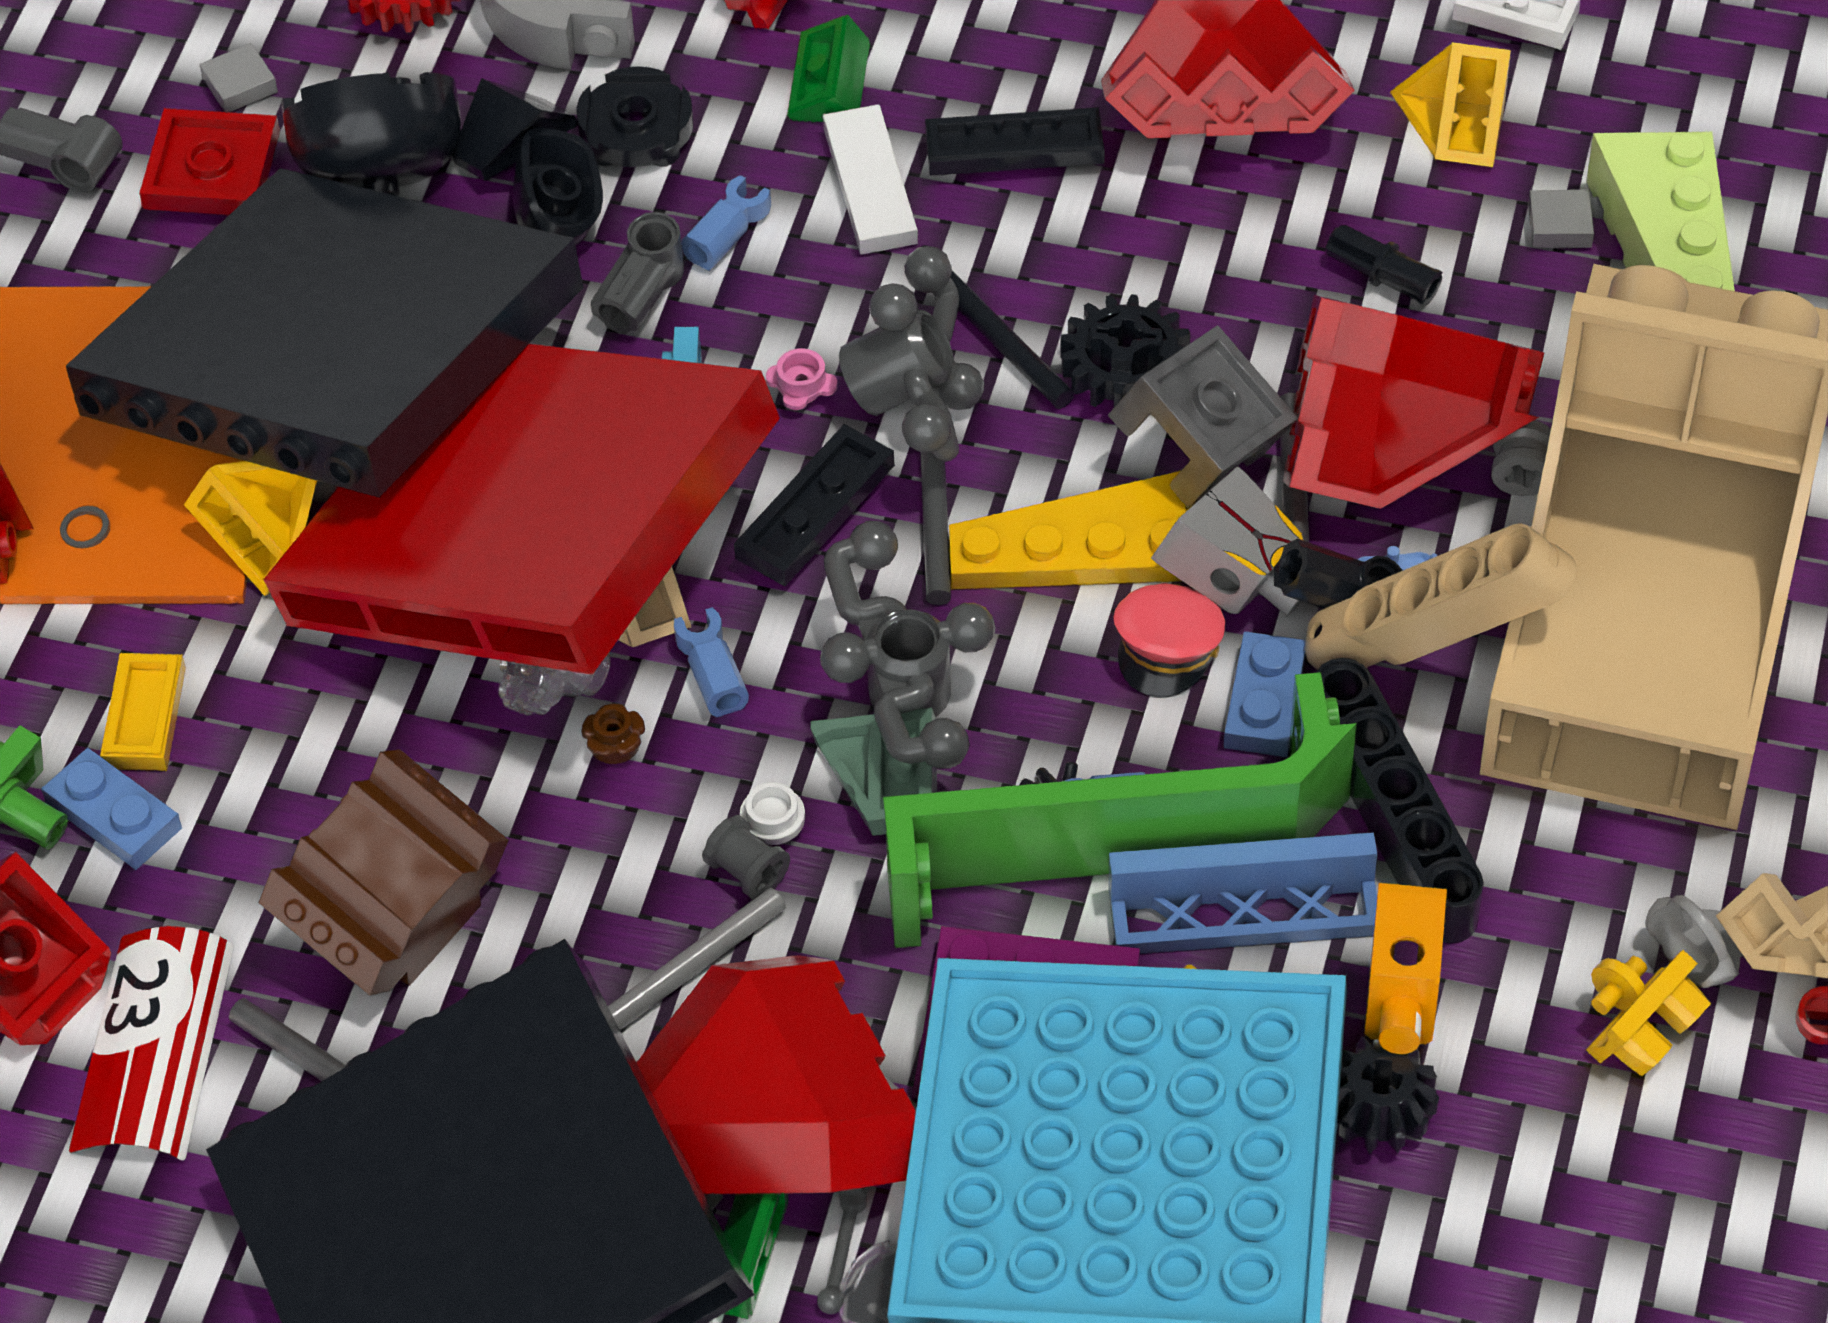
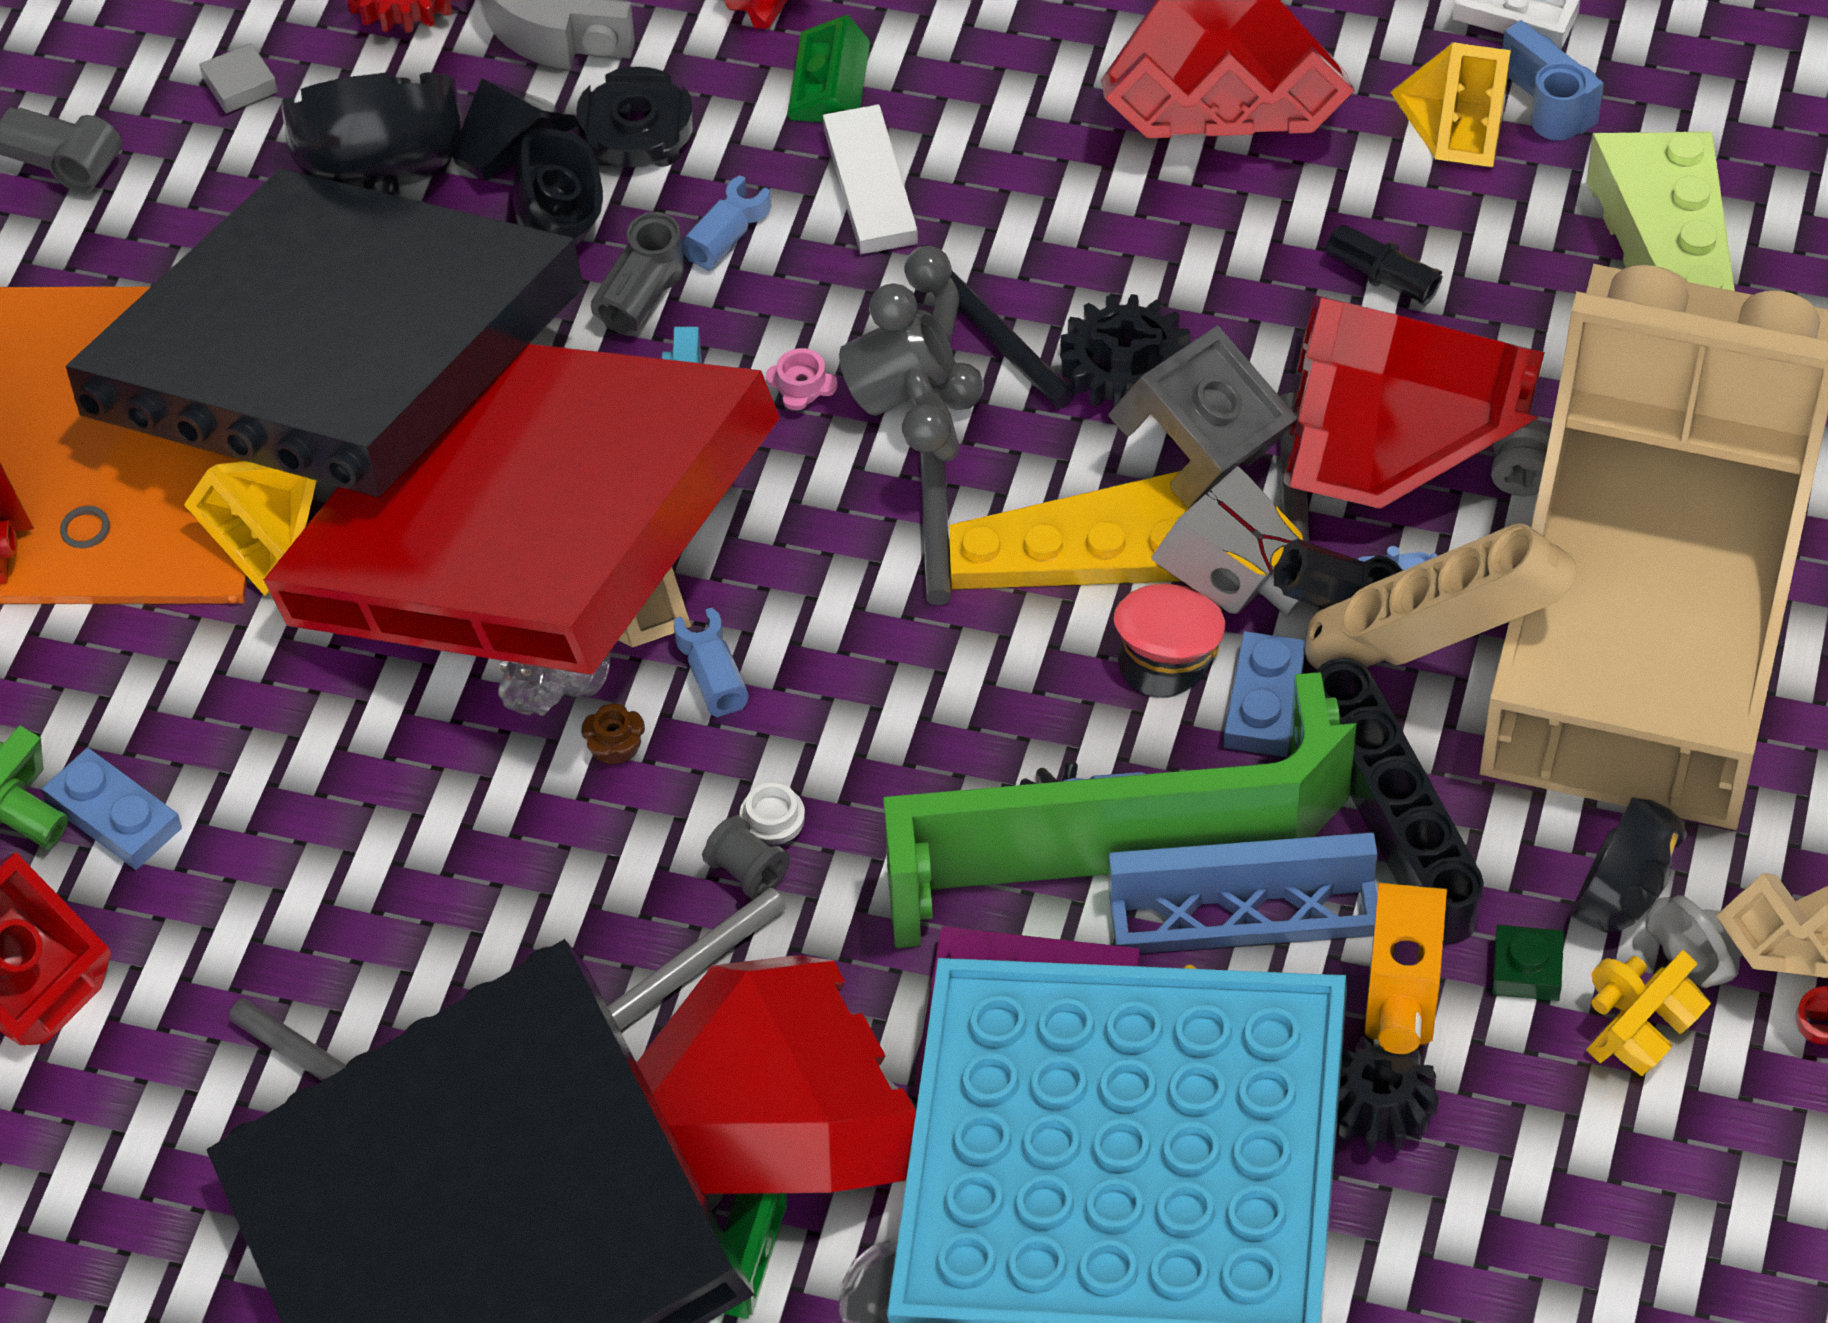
sticker [69,926,234,1161] -> none
yellow tile [100,653,186,771] -> none
red plate [139,108,280,215] -> none
reddish brown slope [258,749,509,996] -> none
black plate [734,424,895,586] -> none
sand green wing [810,708,937,836] -> none
dark grey hinge [817,1188,867,1314] -> none
dark grey wheel [820,521,995,769] -> none
black plate [925,107,1104,176] -> none
light grey tile [1528,190,1594,248] -> none
none -> dark green plate [1492,925,1564,1001]
none -> medium blue plate [1502,20,1604,140]
none -> black piece [1570,797,1687,933]

